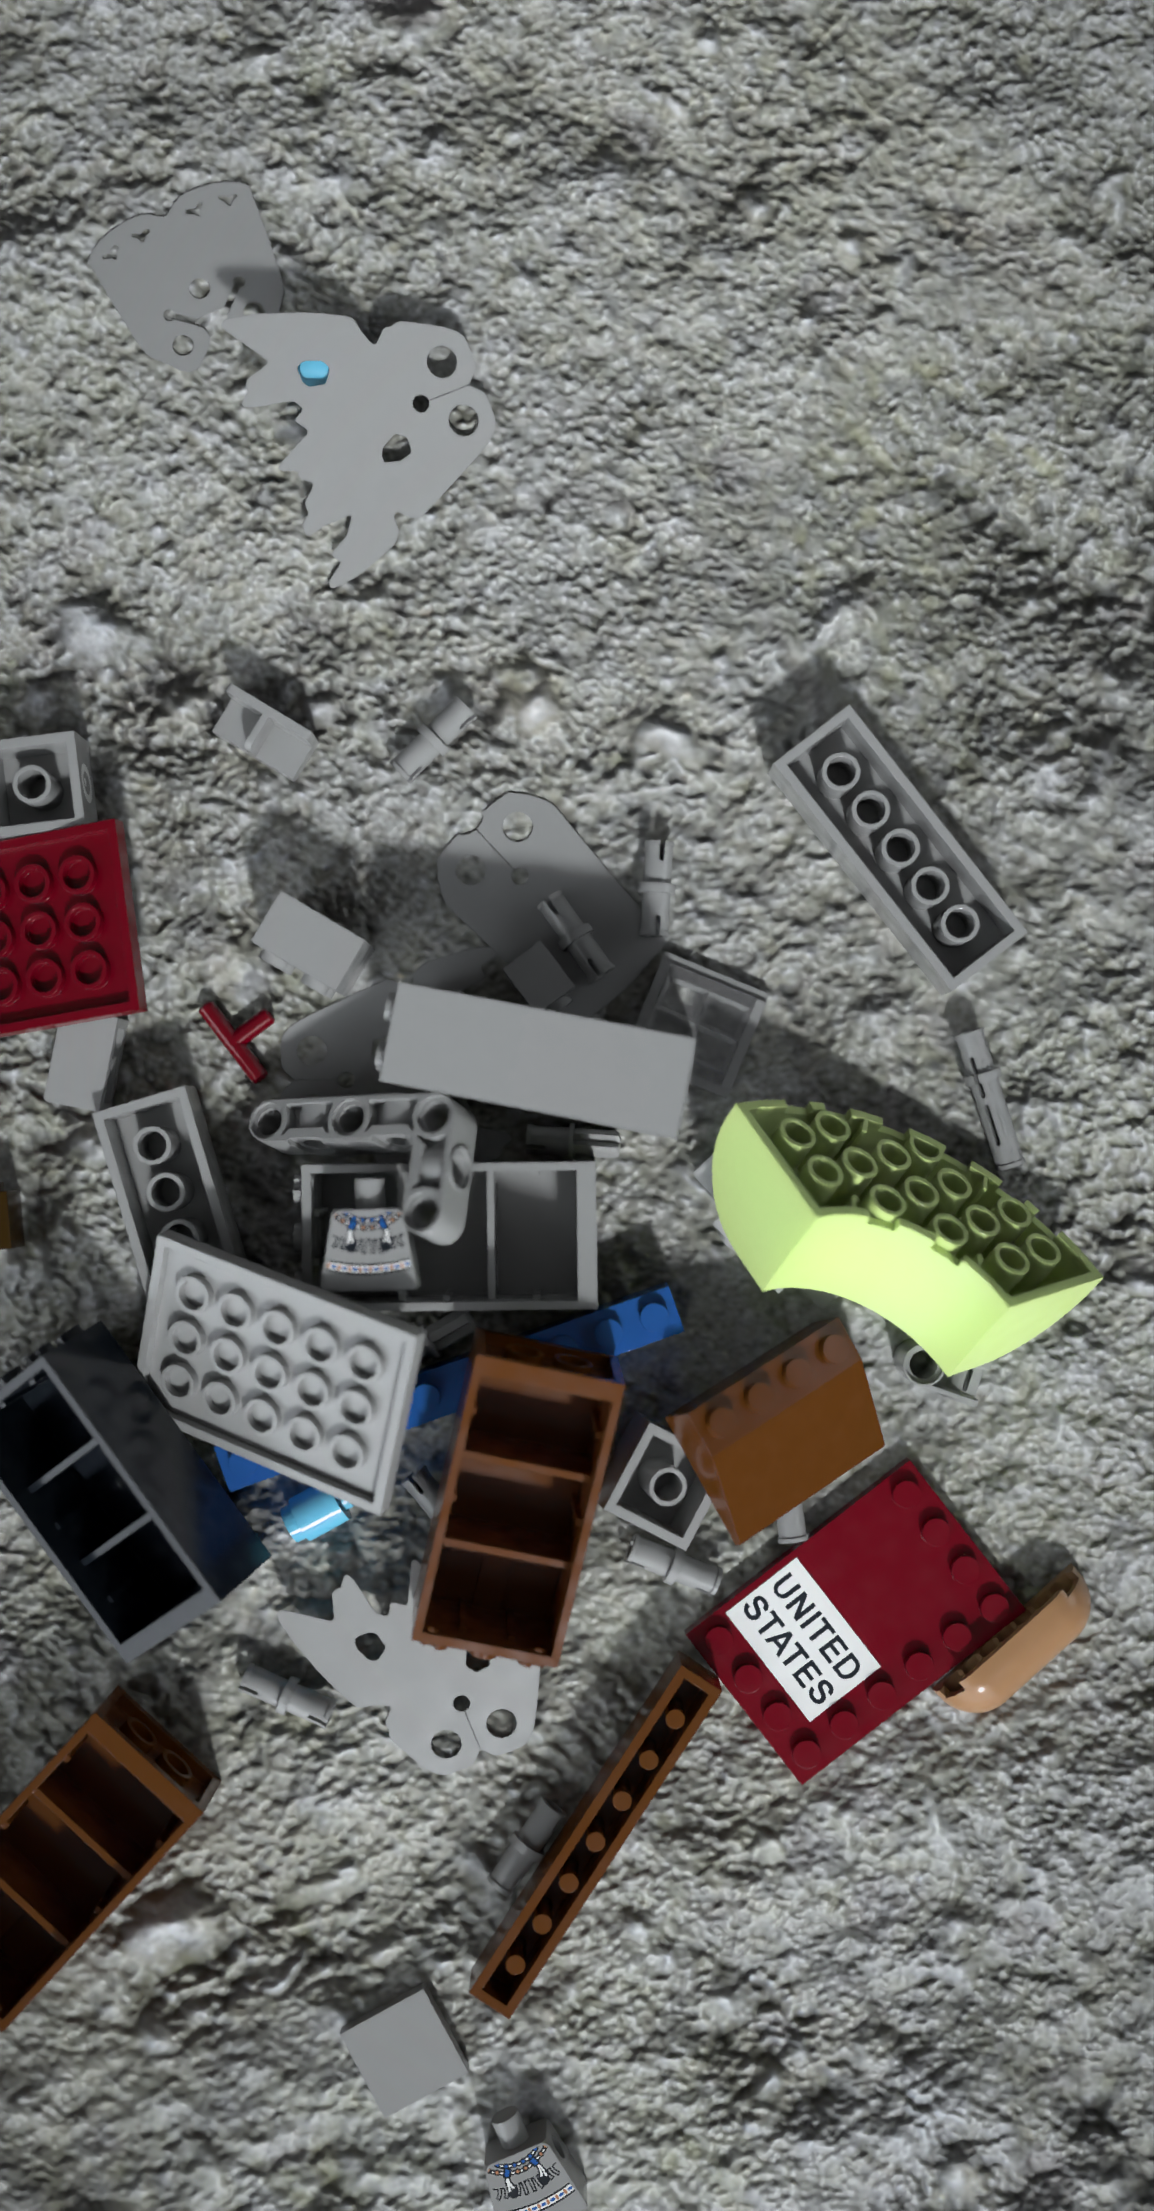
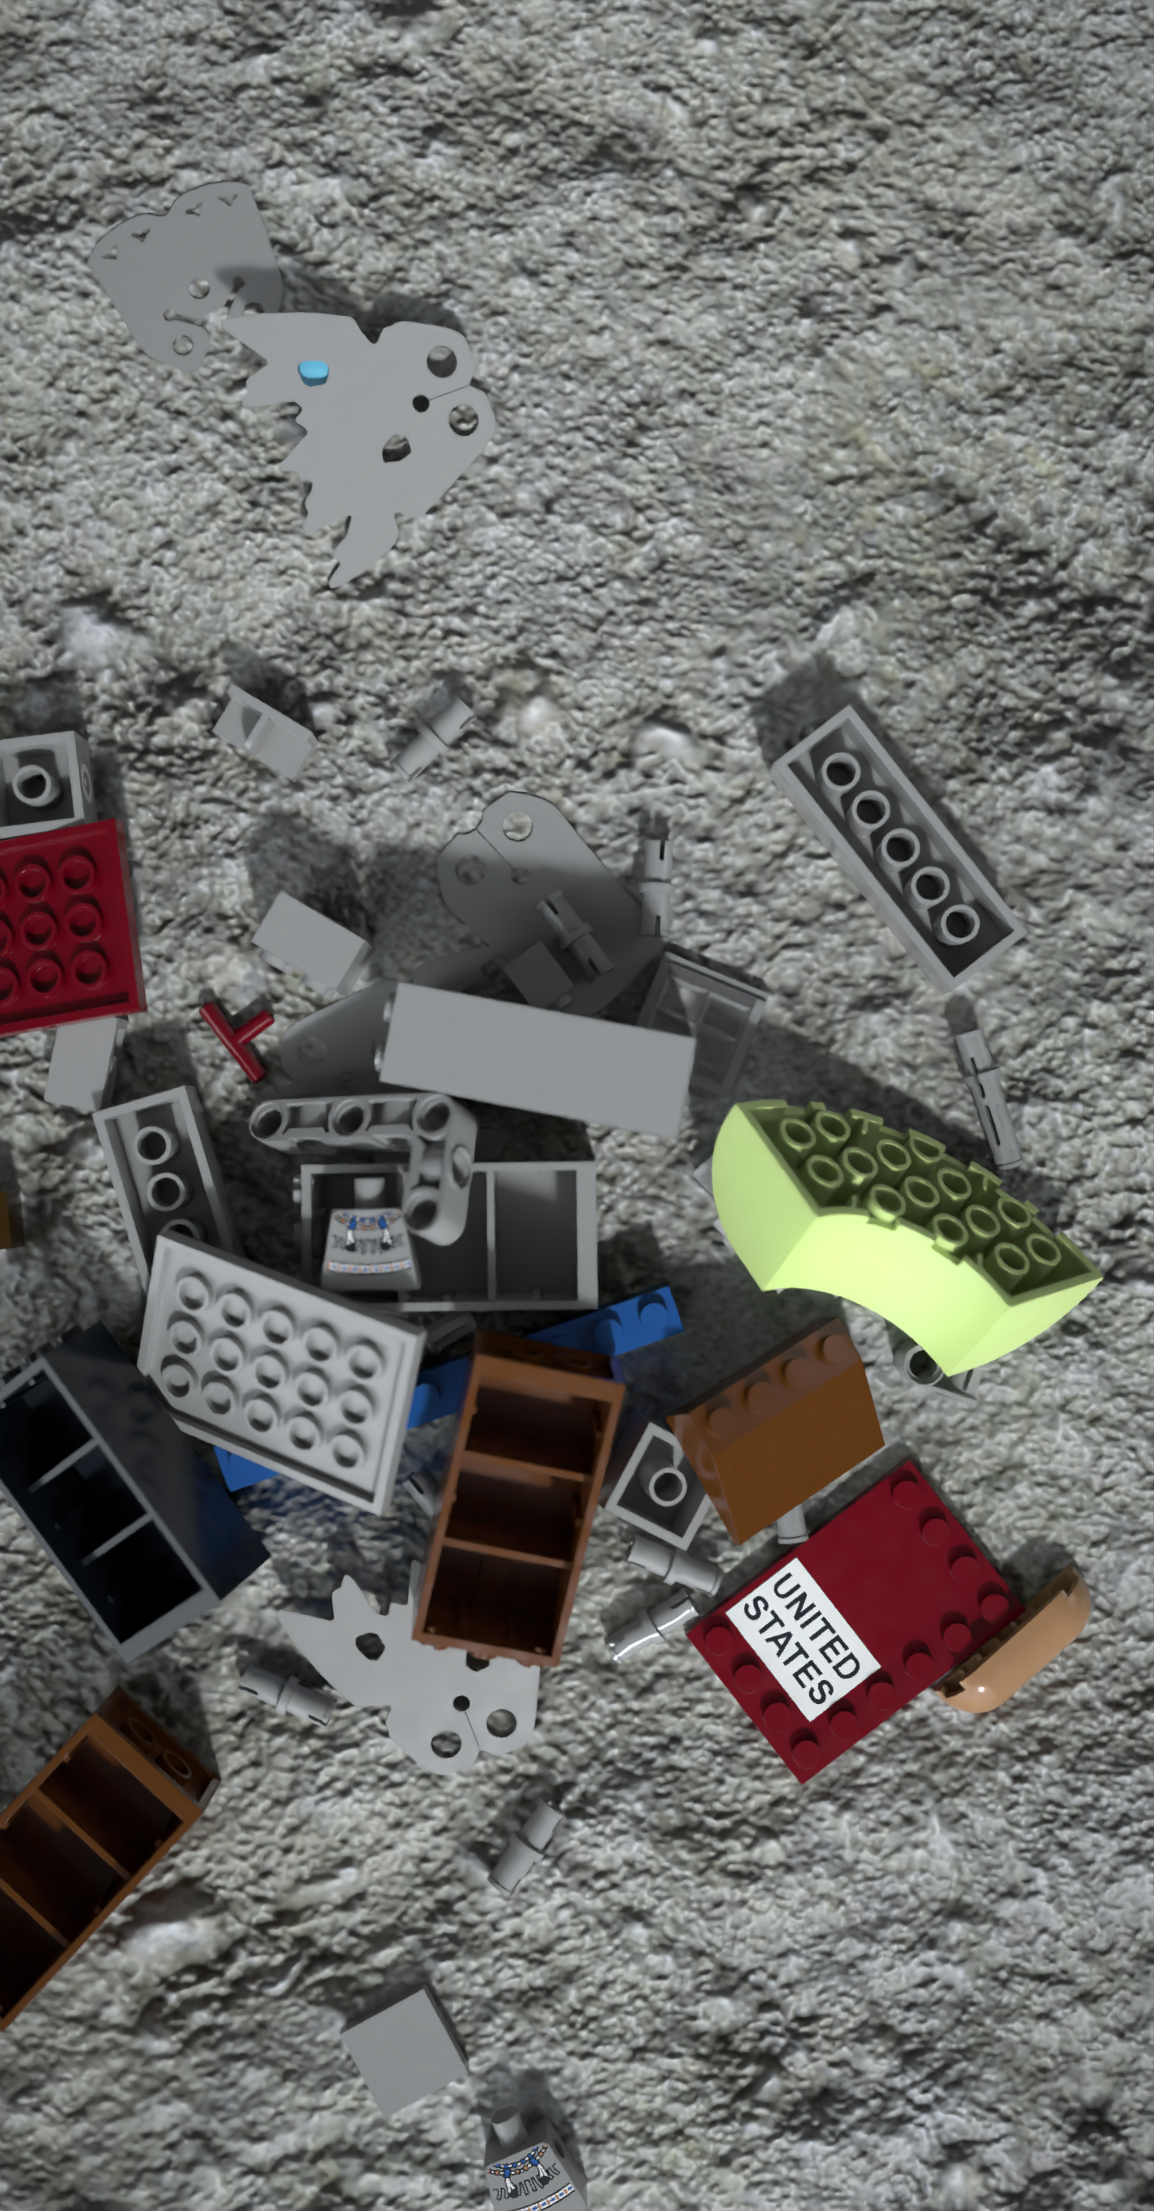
medium azure brick [280,1487,355,1542] -> none
reddish brown brick [469,1650,722,2019] -> none
light grey axle [526,1123,621,1161] -> none
none -> light grey pin [604,1588,700,1664]

